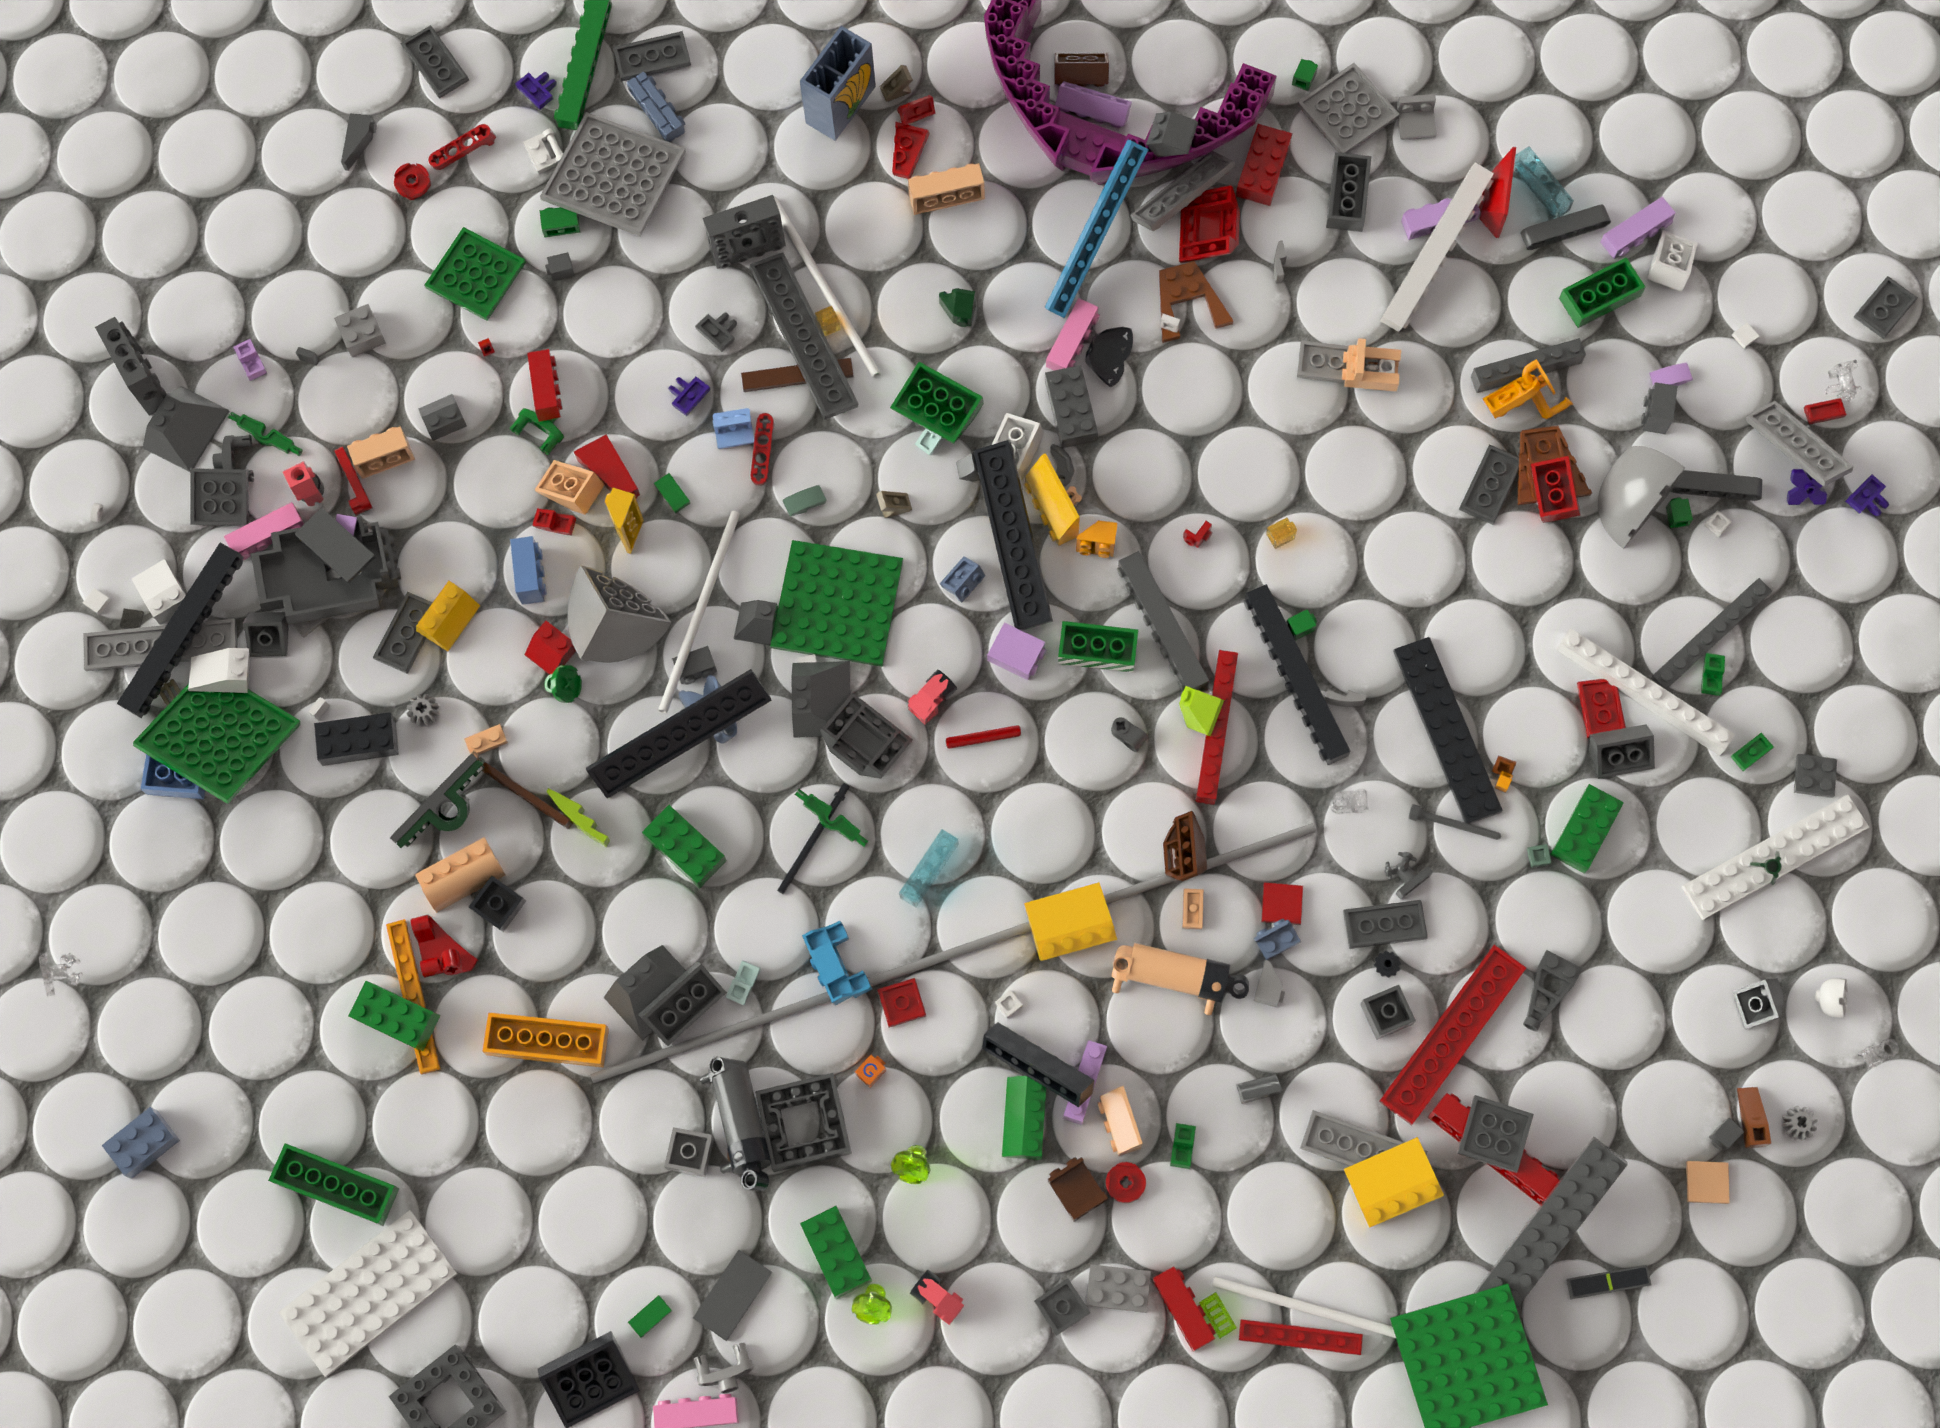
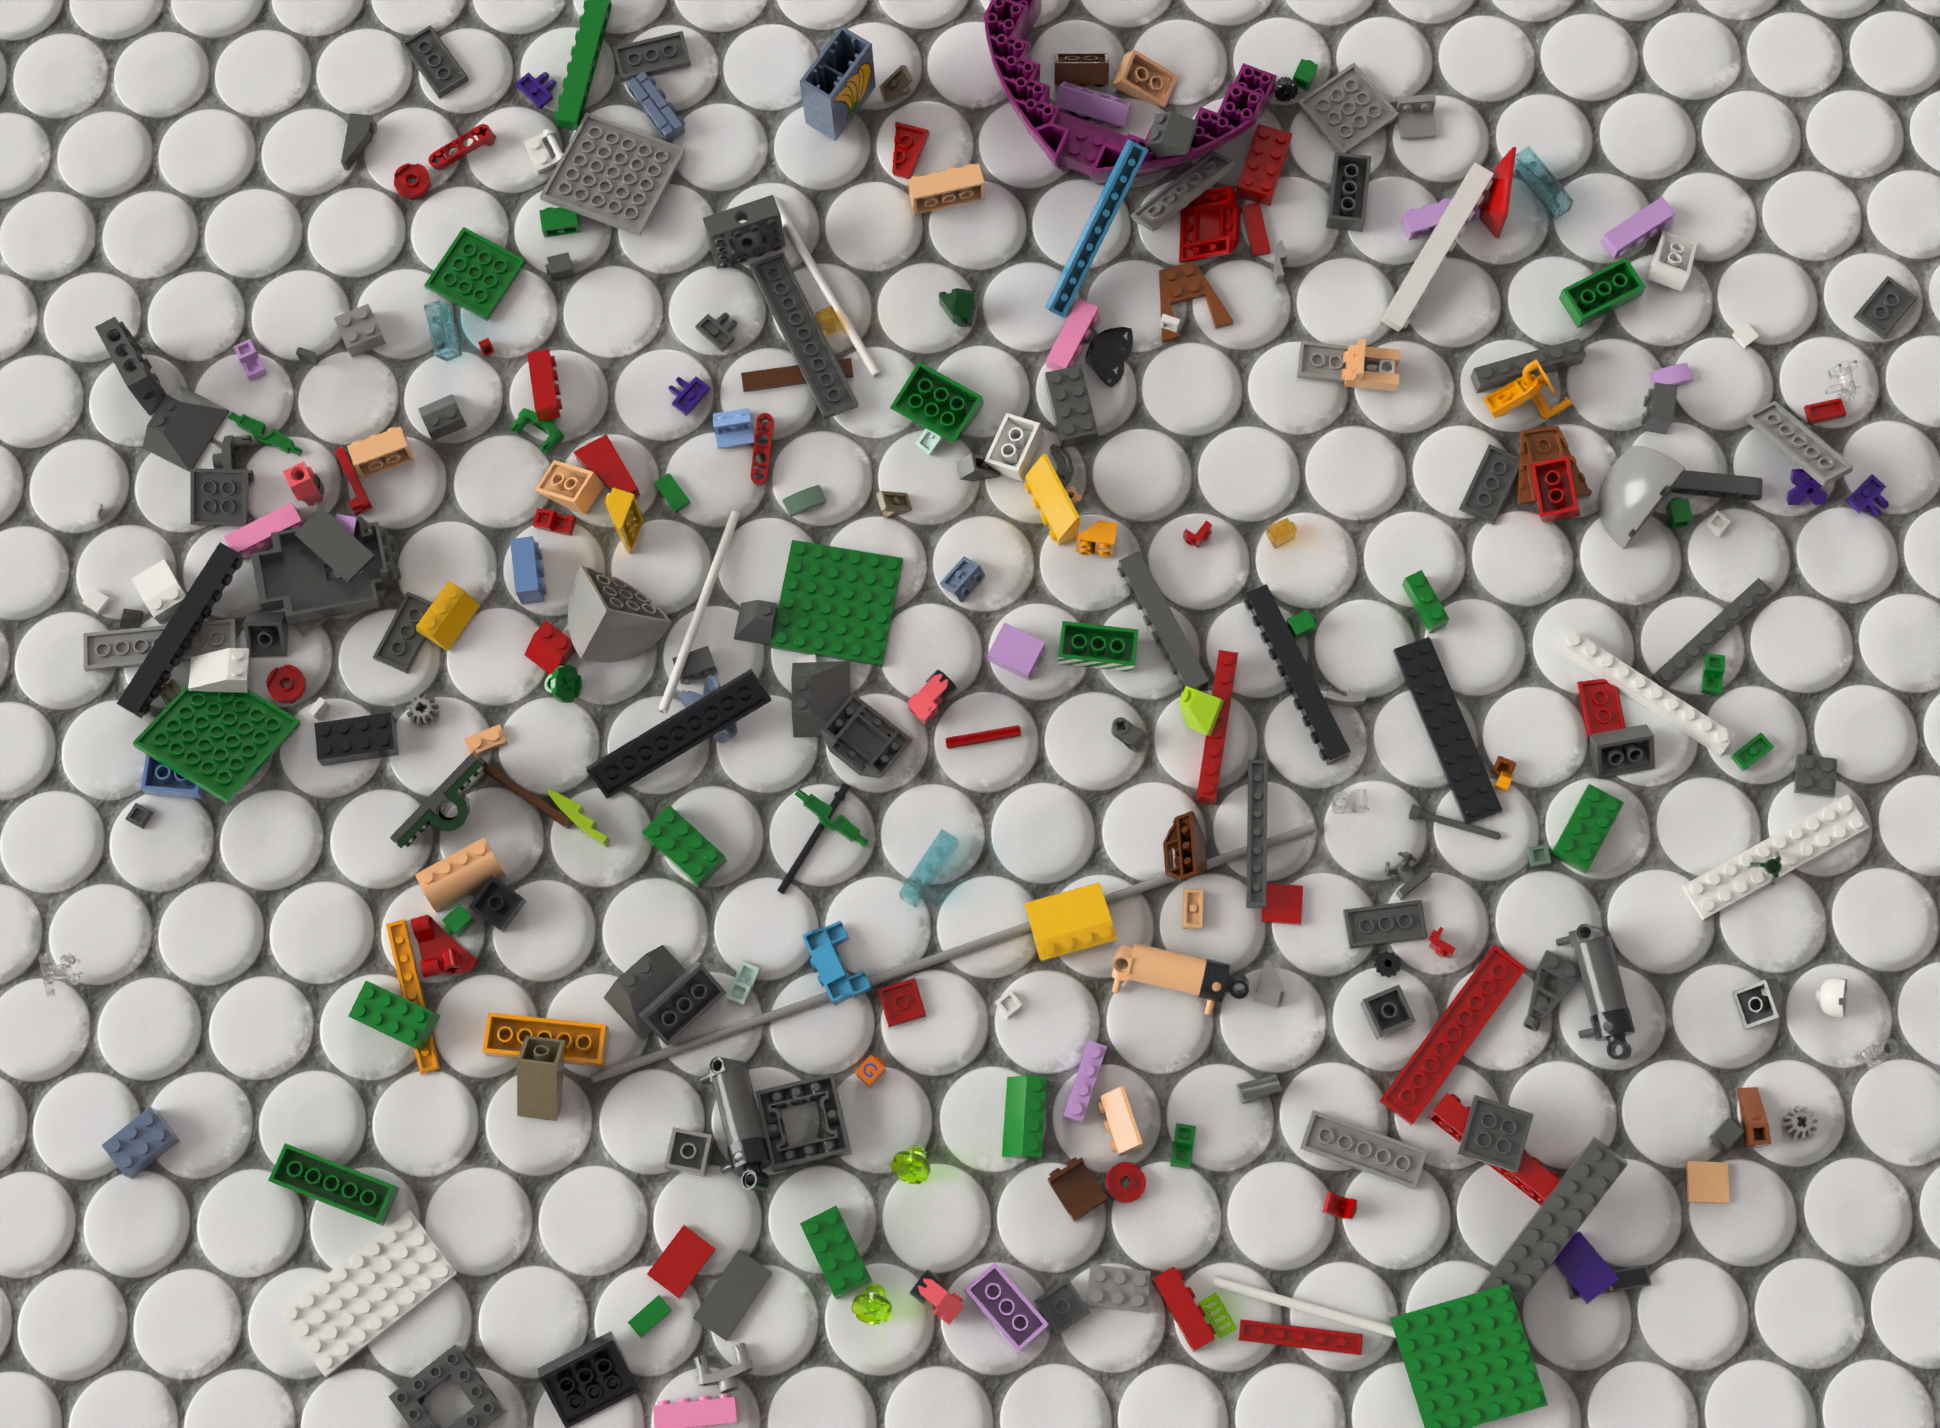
red tile [897,95,936,125] -> none
black plate [973,440,1053,631] -> none
black brick [982,1022,1095,1107] -> none
sand blue bracket [1254,919,1301,960] -> none
yellow slope [1344,1137,1444,1228] -> none
dark grey beam [1520,204,1611,250] -> none
none -> dark grey tile [125,803,153,829]
none -> red plate [266,665,306,704]
none -> clear light blue brick [424,299,462,362]
none -> green brick [442,904,476,938]
none -> dark tan slope [517,1035,566,1121]
none -> red tile [647,1225,716,1299]
none -> lavender brick [964,1262,1049,1354]
none -> light nougat slope [1111,49,1178,108]
none -> red tile [1241,202,1271,257]
none -> dark grey plate [1246,759,1268,909]
none -> black piece [1274,77,1298,102]
none -> red bracket [1322,1192,1357,1220]
none -> green brick [1402,570,1449,633]
none -> red bracket [1428,927,1456,958]
none -> dark purple tile [1553,1231,1619,1304]
none -> dark grey piece [1556,924,1635,1060]

